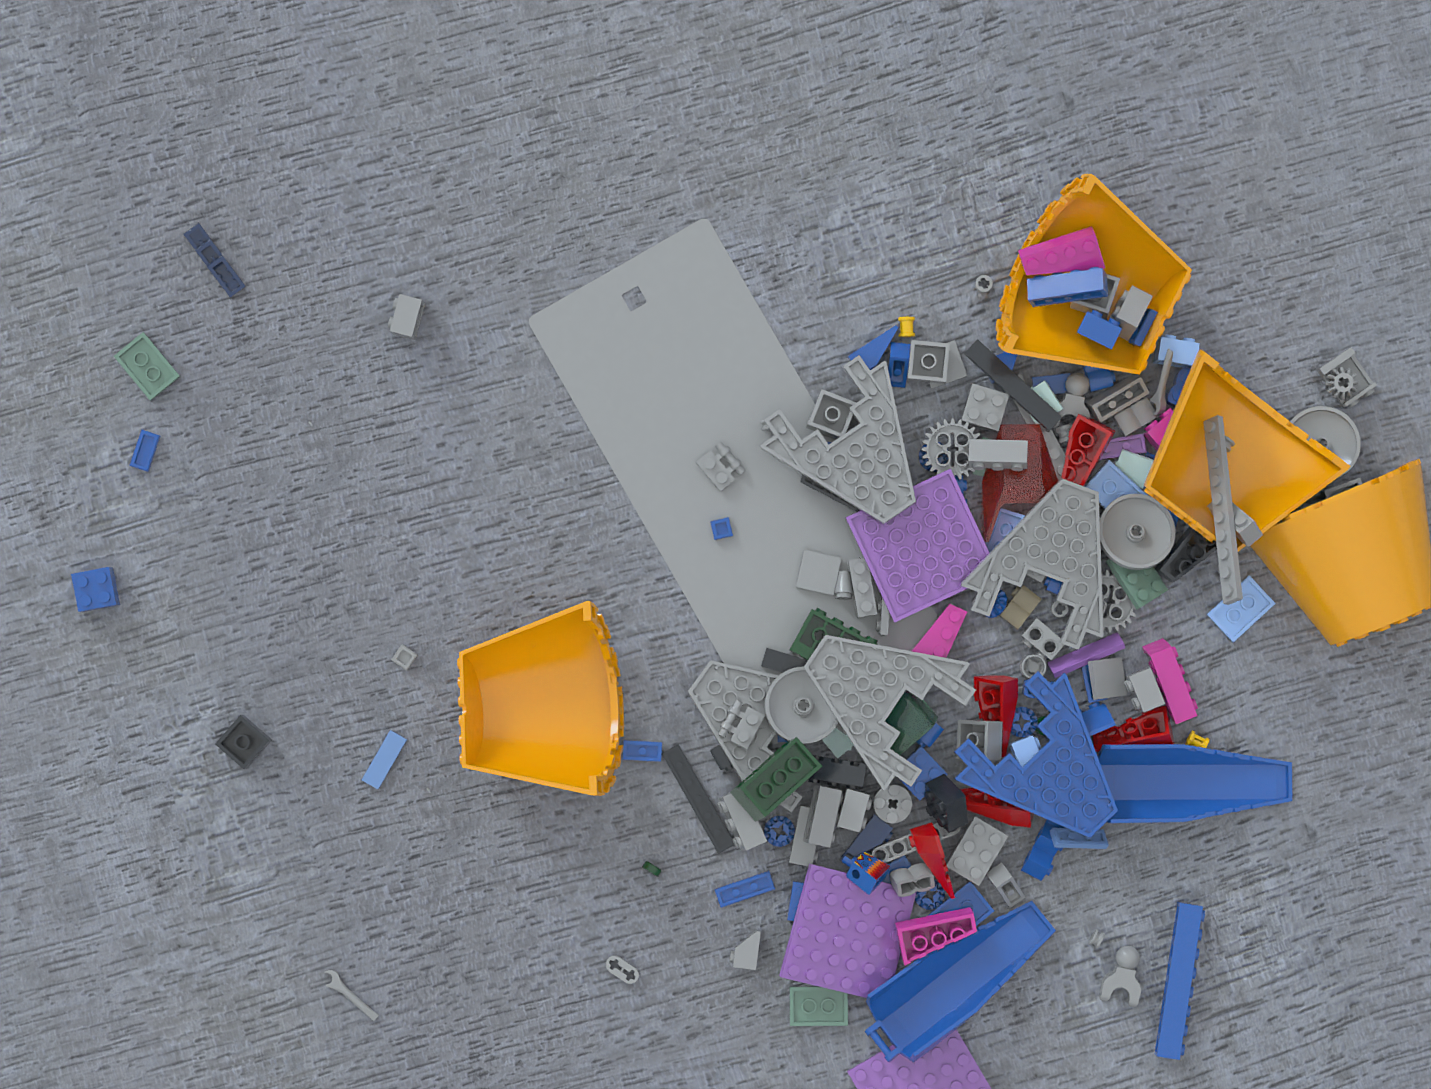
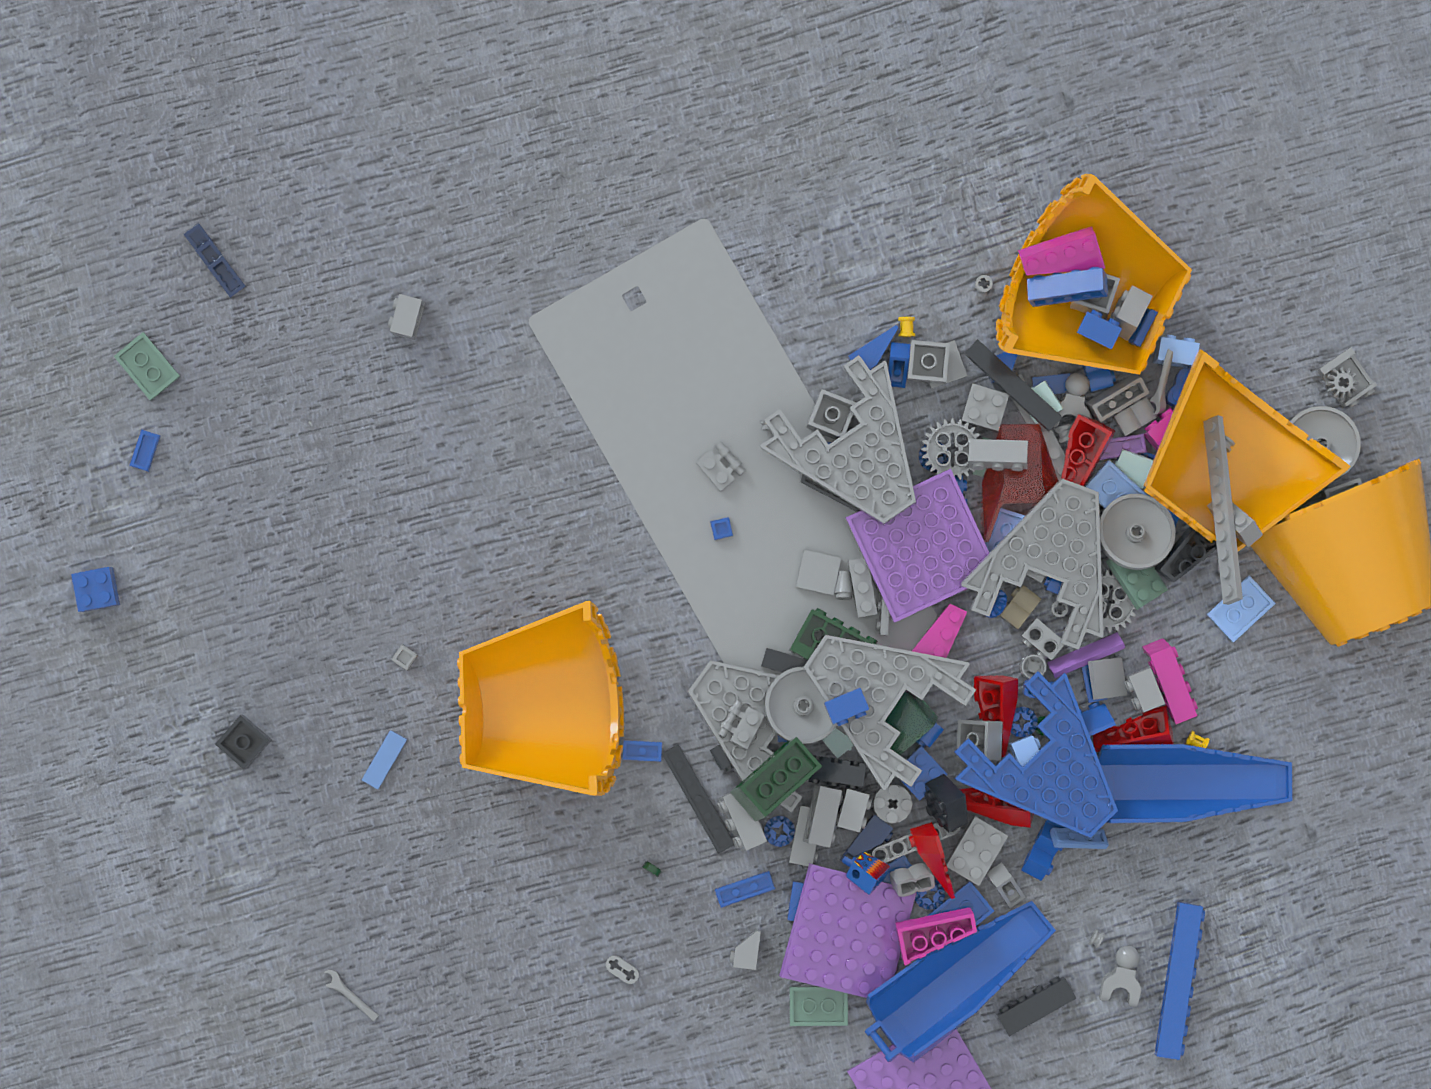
none -> brick [824,688,869,727]
none -> black brick [996,976,1076,1036]

